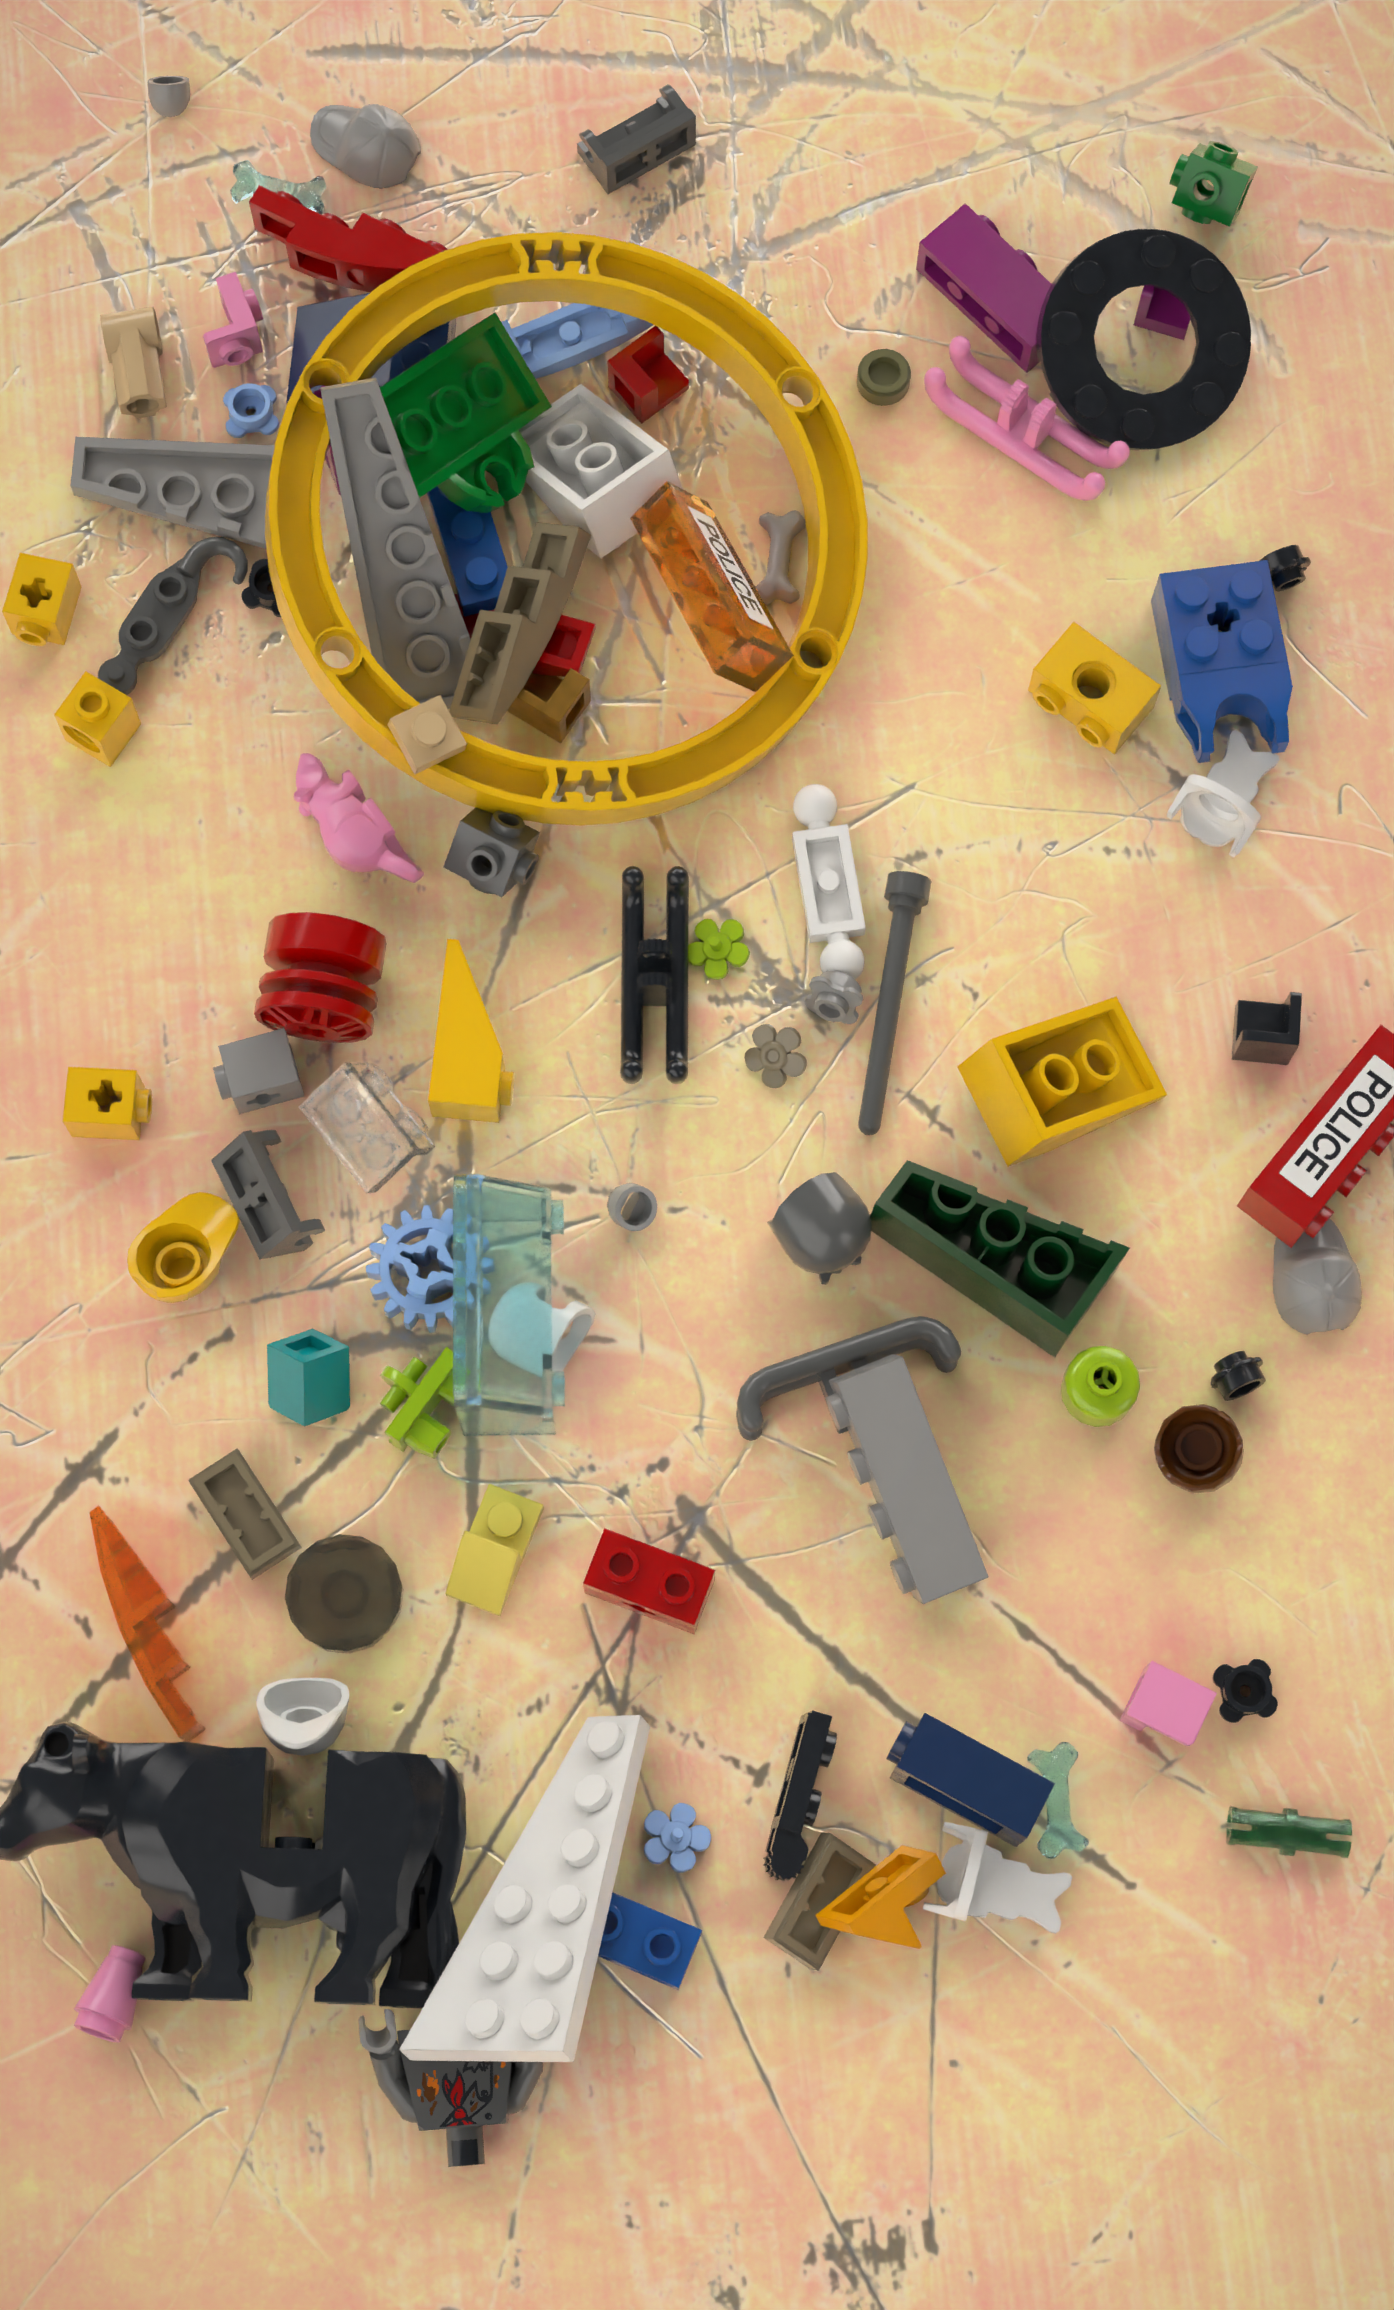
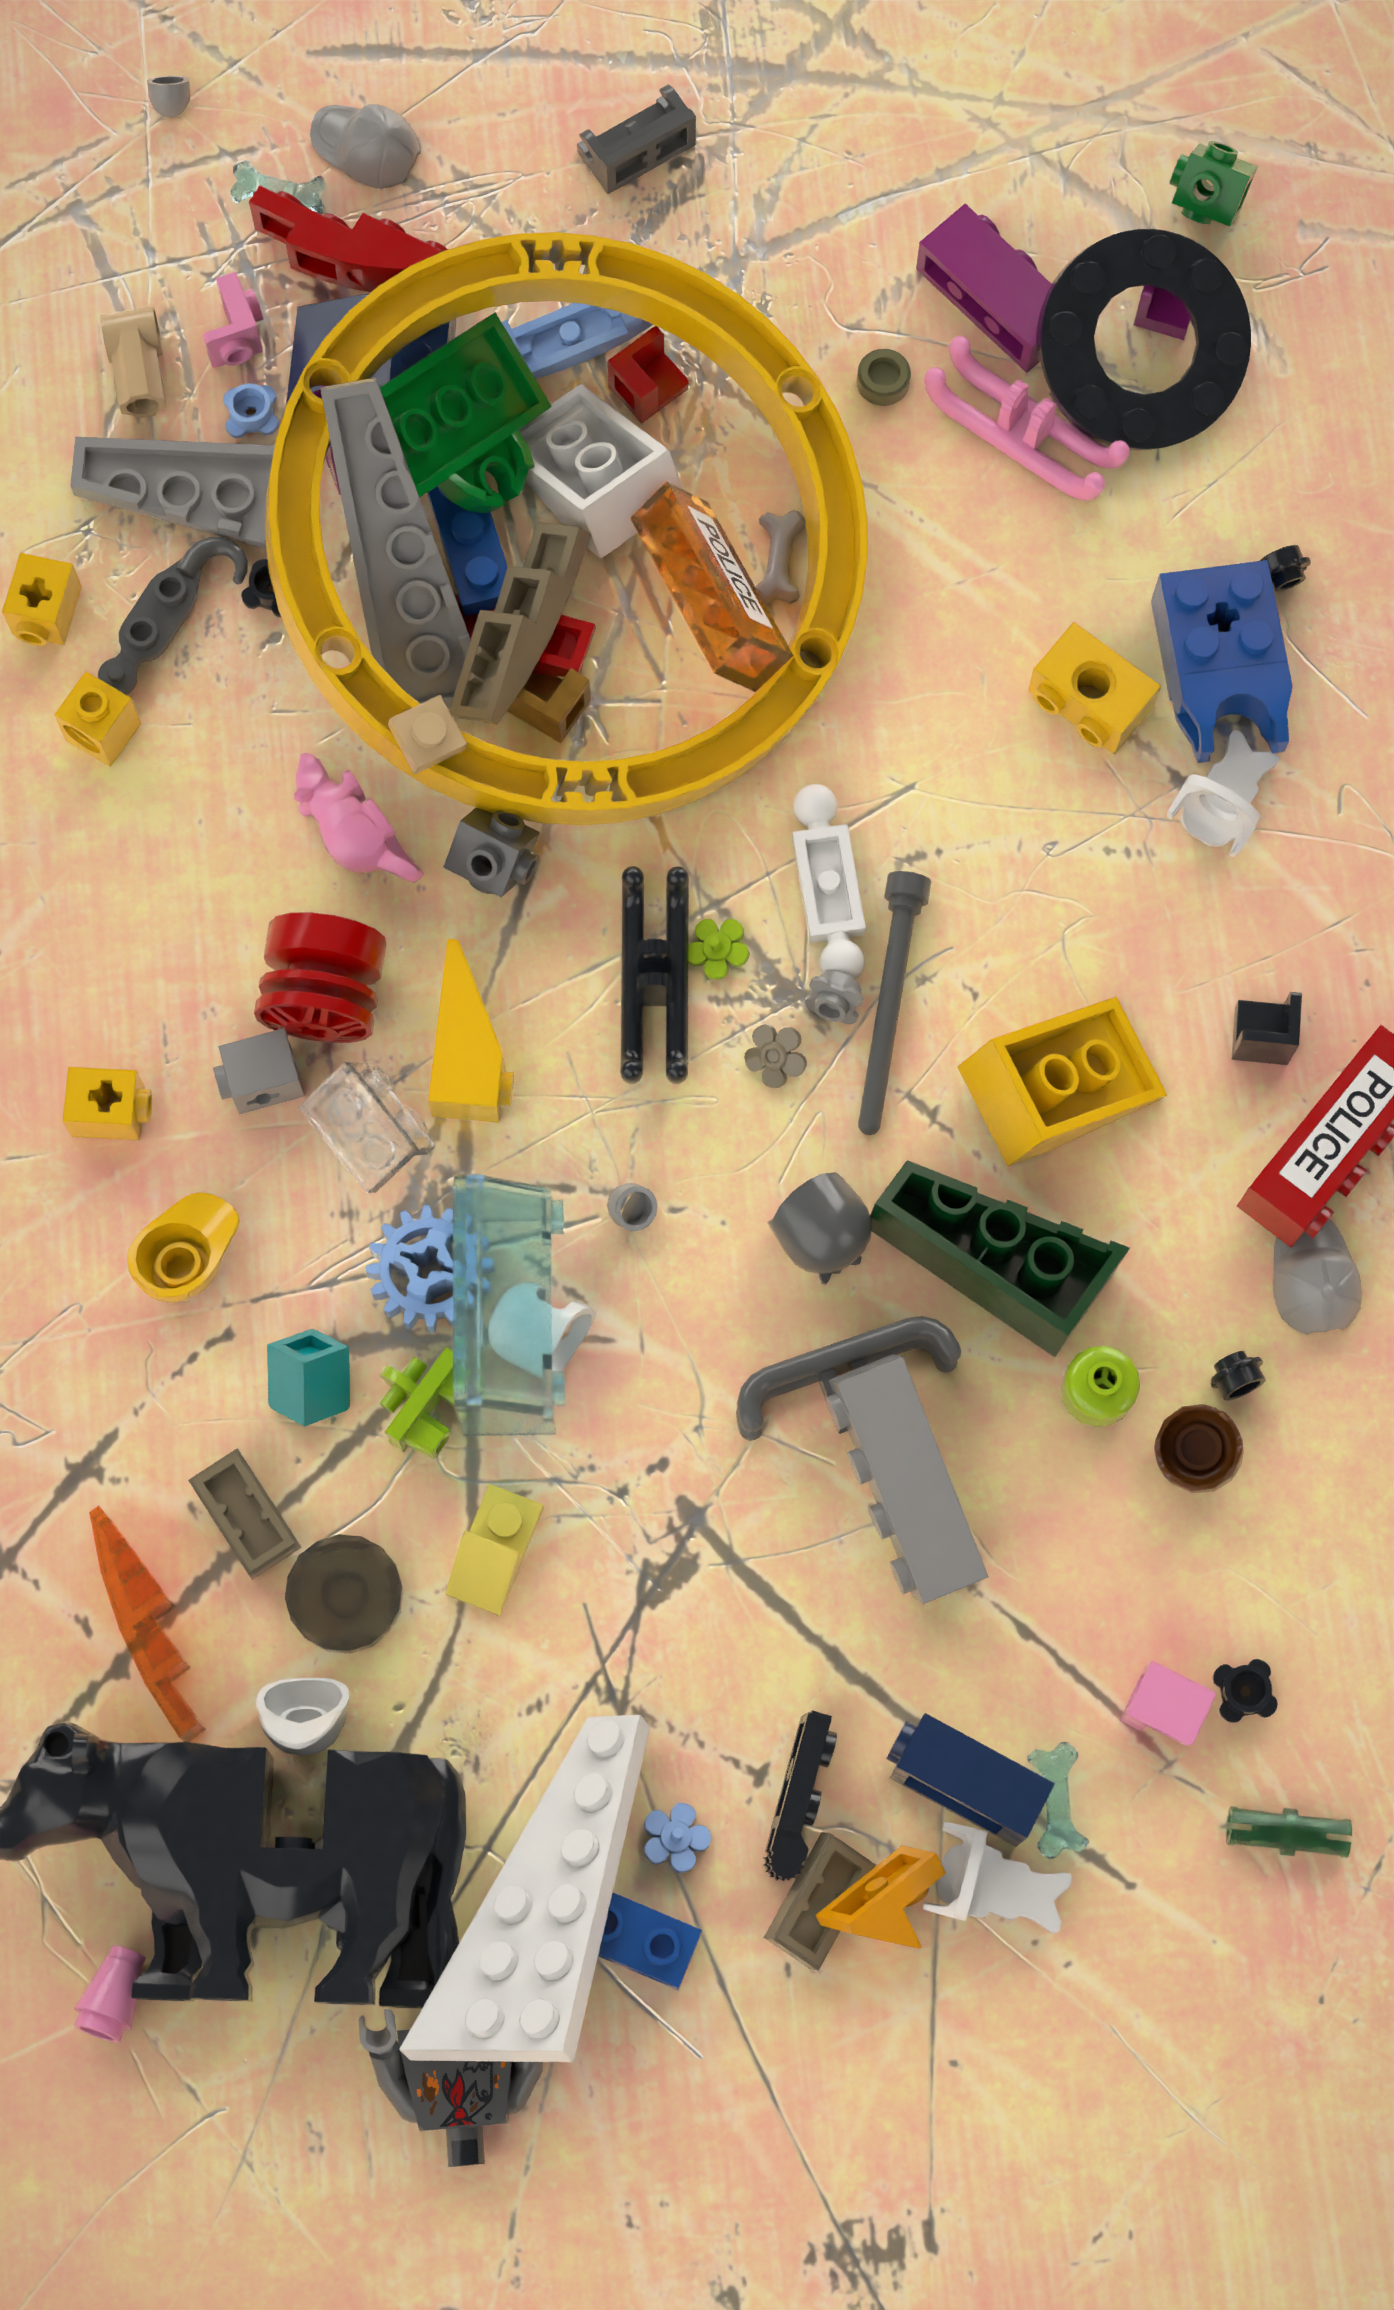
dark grey hinge [211,1130,325,1260] -> none
red brick [583,1528,715,1634] -> none

